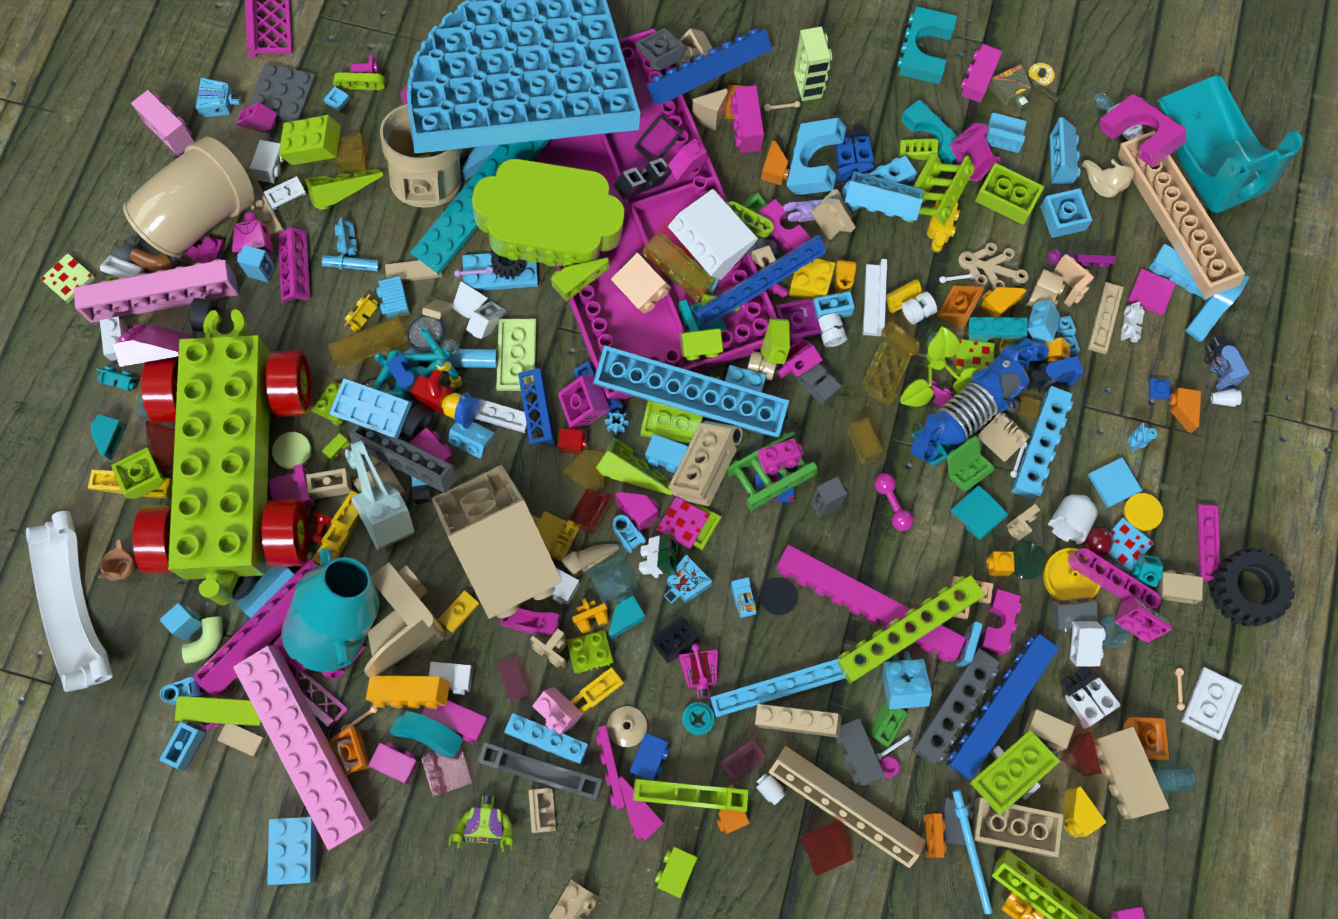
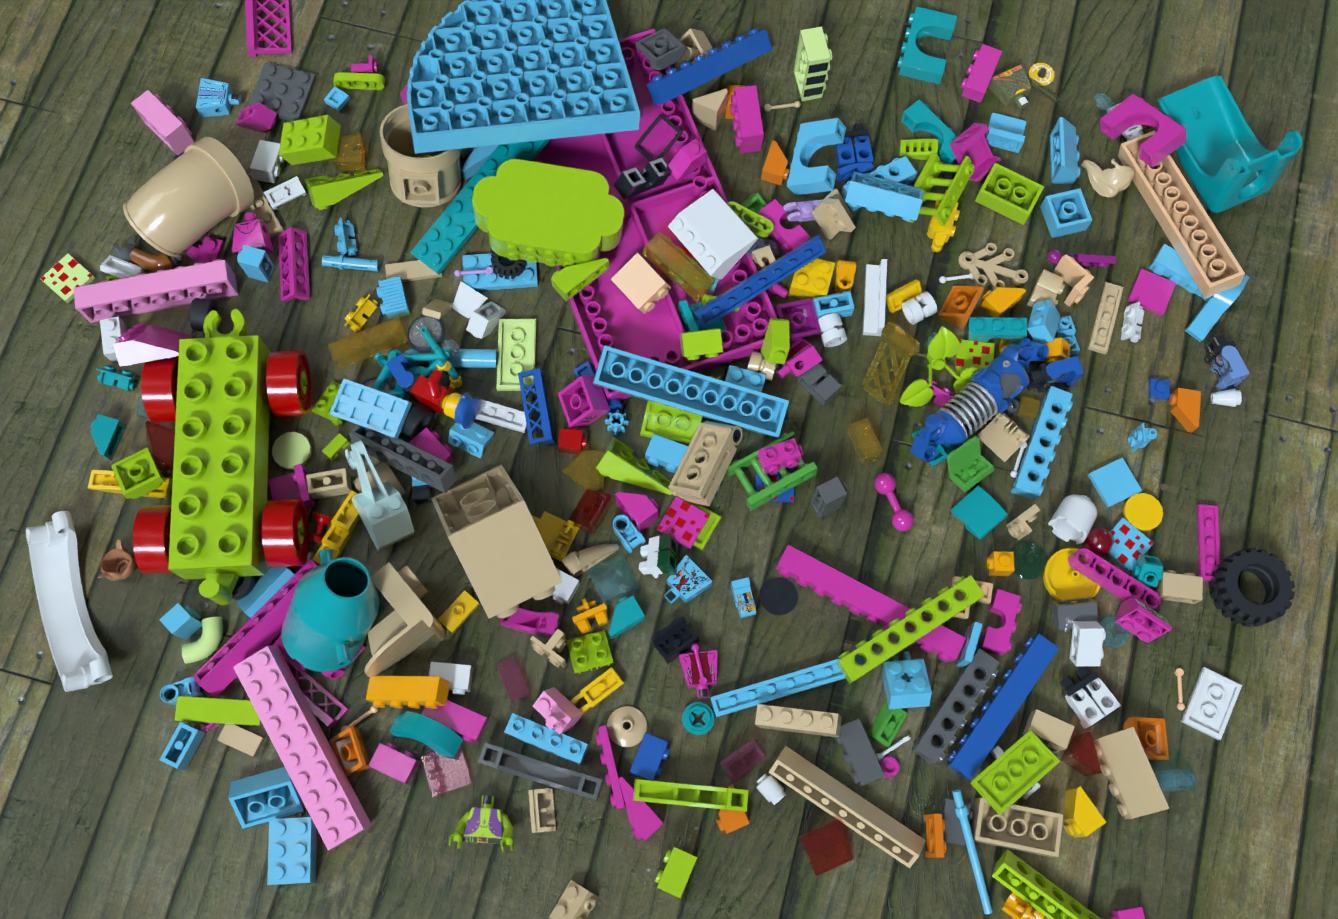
none -> medium azure slope [228,767,304,829]

